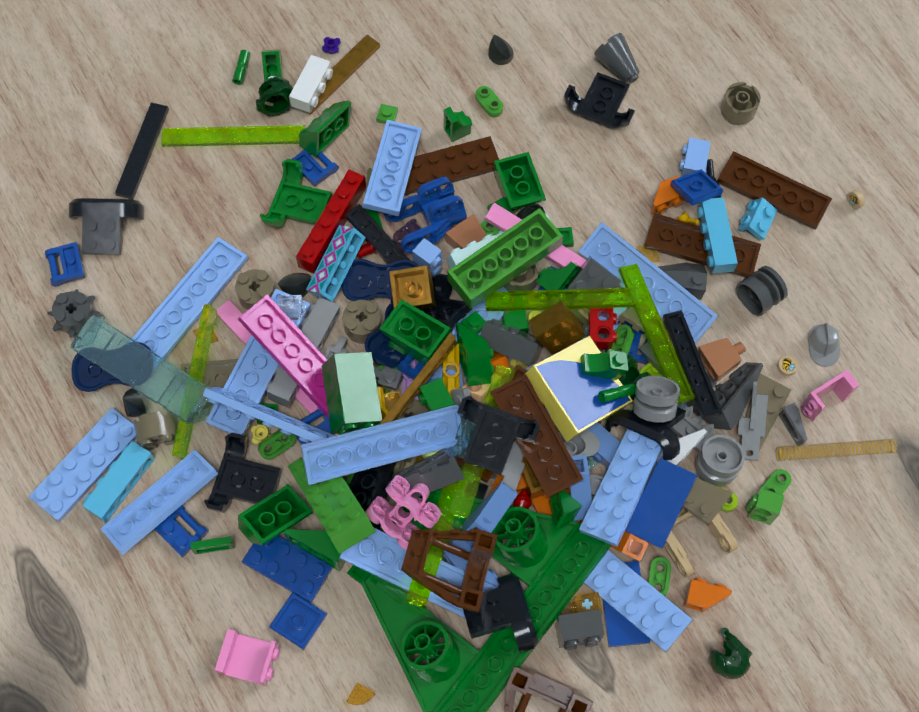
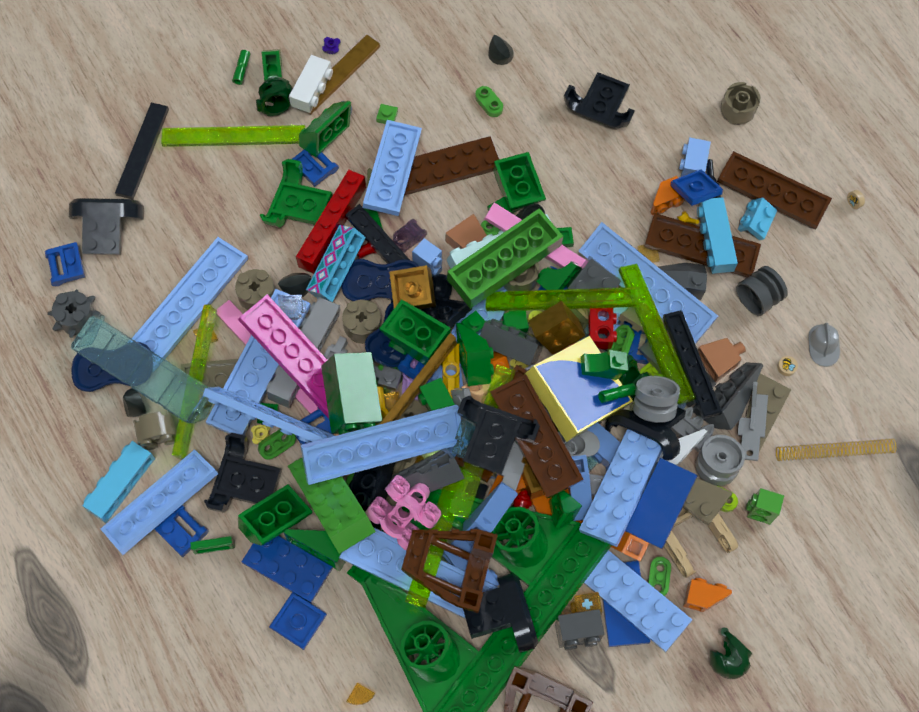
light blue plate [28,408,137,523] -> none
bright pink panel [215,629,280,686] -> none
blue piece [383,177,467,253] -> none
green arch [444,107,472,142] -> none
dark grey cone [594,33,640,83] -> none
bright green plate [762,469,792,495] -> none
flat silver slope [779,402,808,447] -> none
bright pink panel [800,370,859,421] -> none

